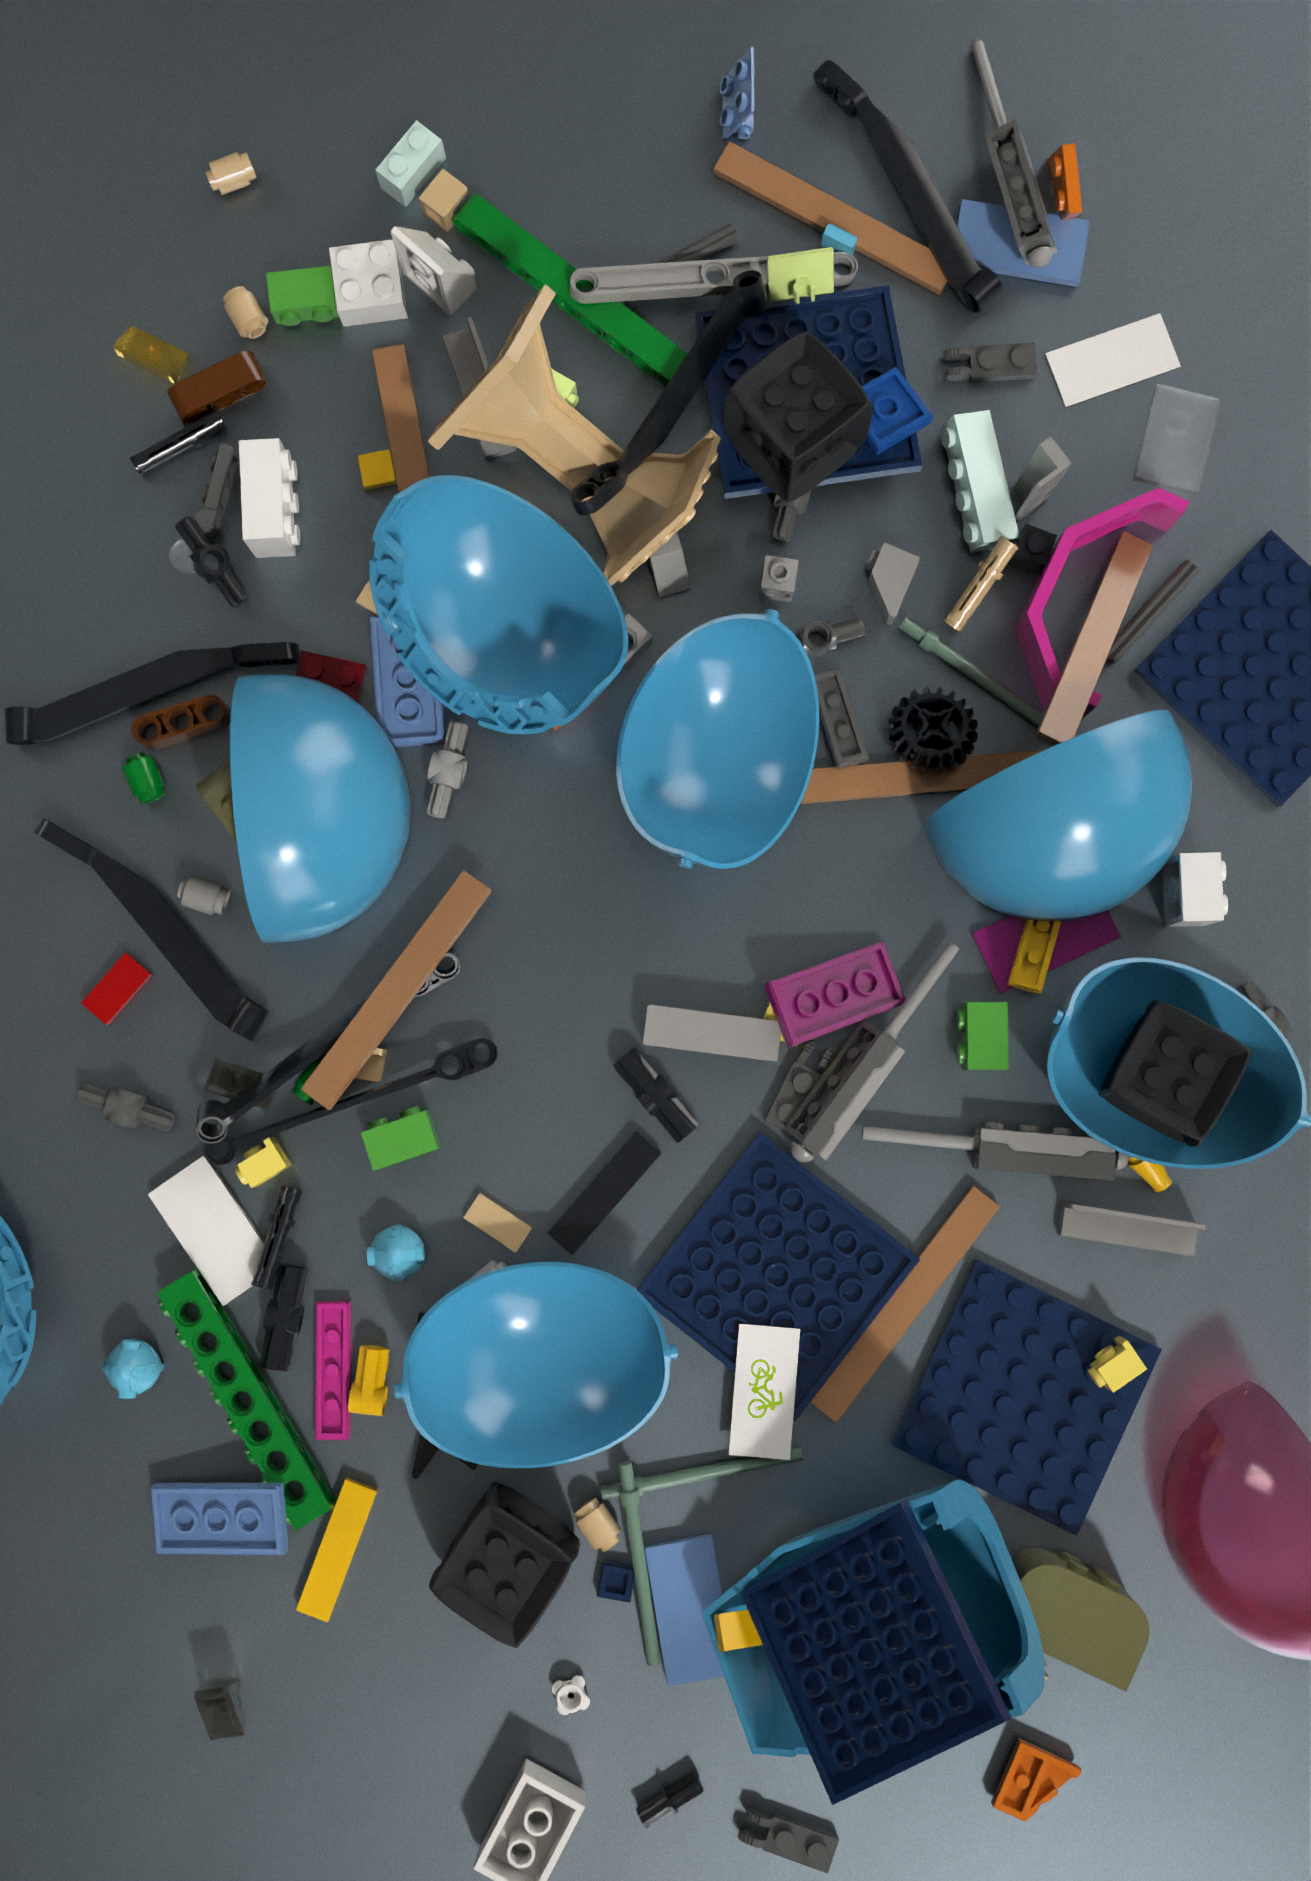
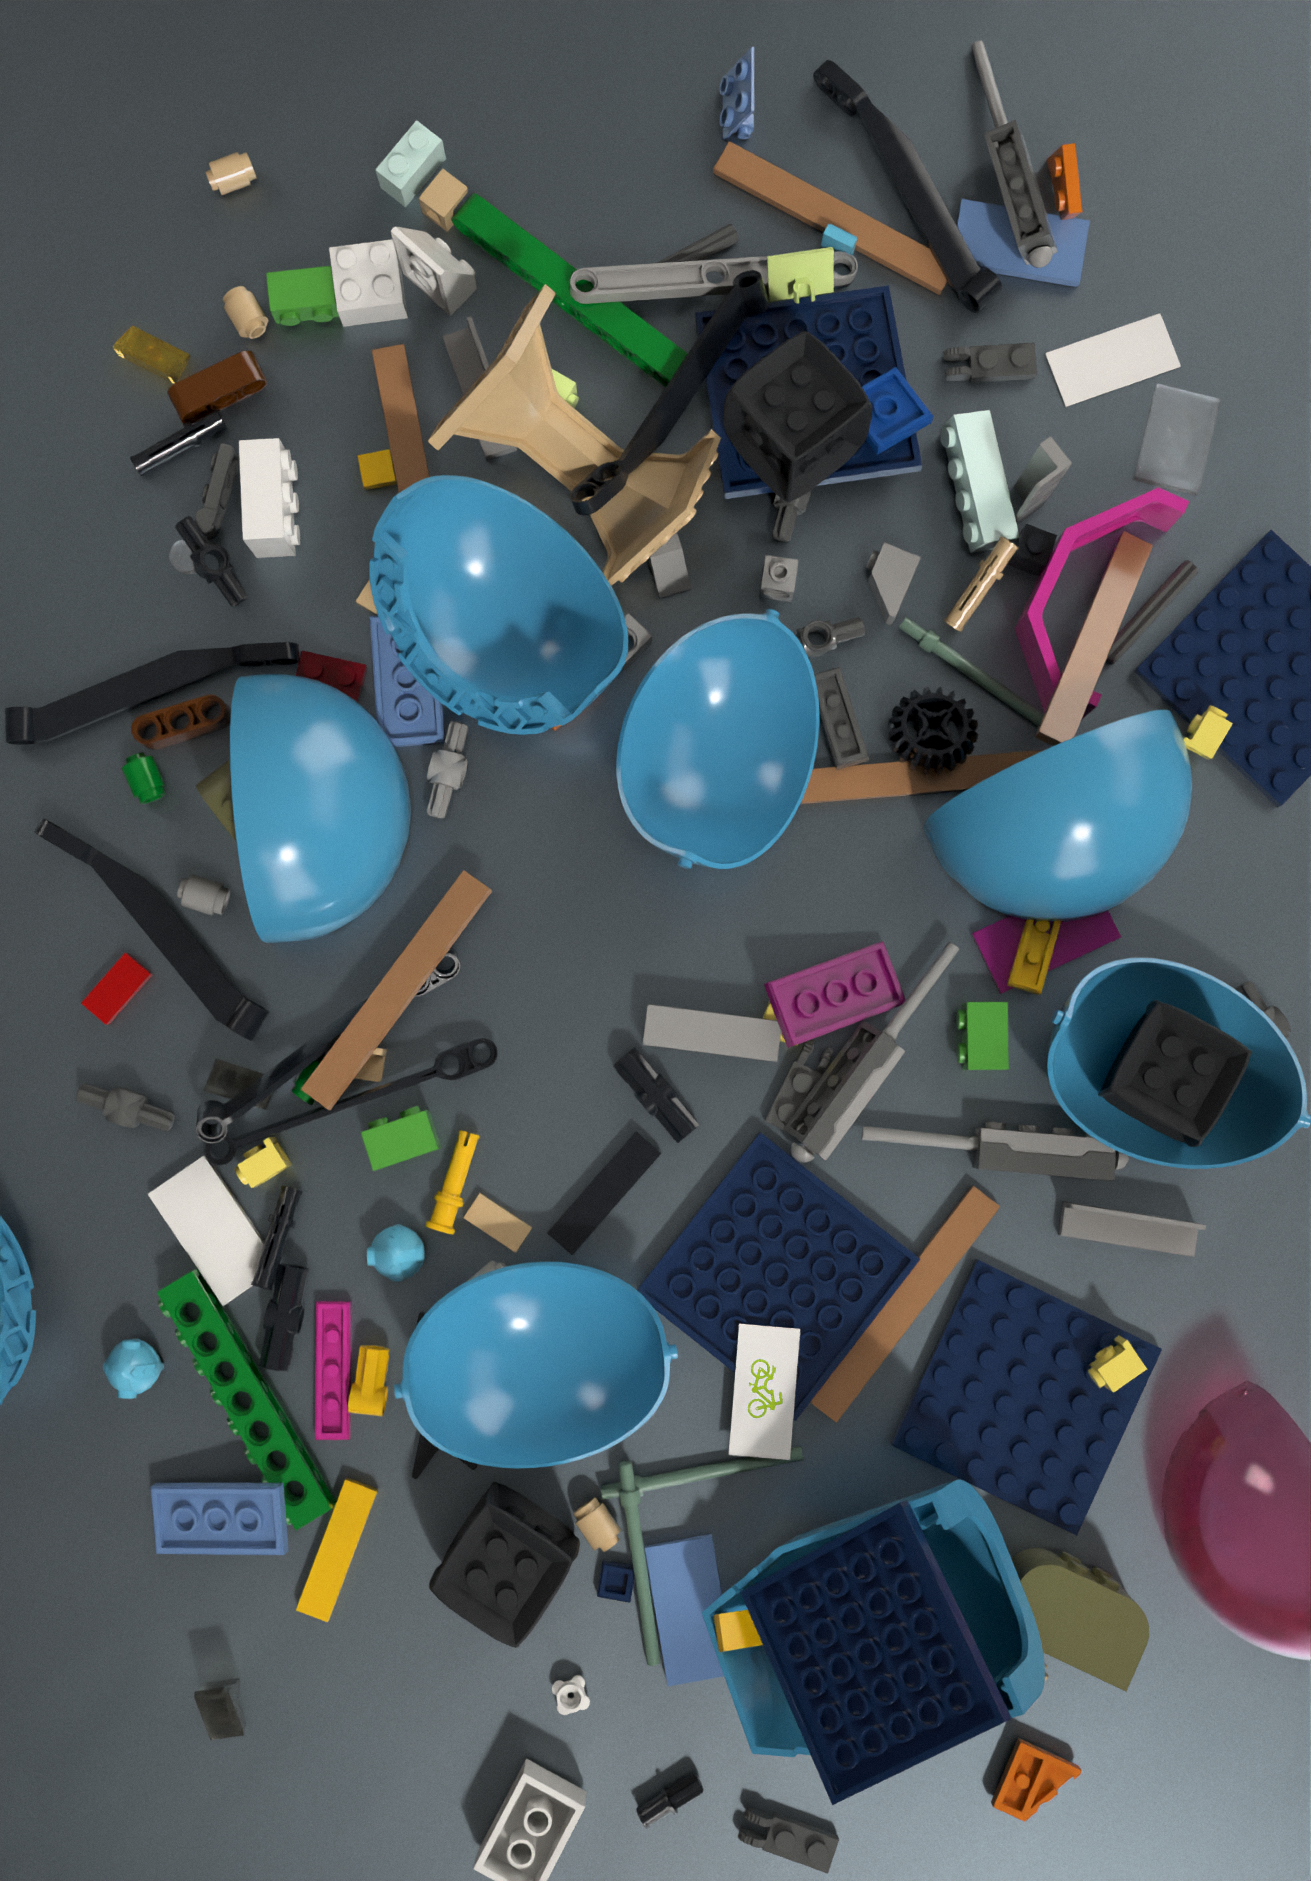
yellow cone [1127,1156,1172,1192] -> none
white brick [1162,852,1228,927] -> none
none -> yellow pin [425,1130,480,1235]
none -> light yellow brick [1183,705,1233,760]

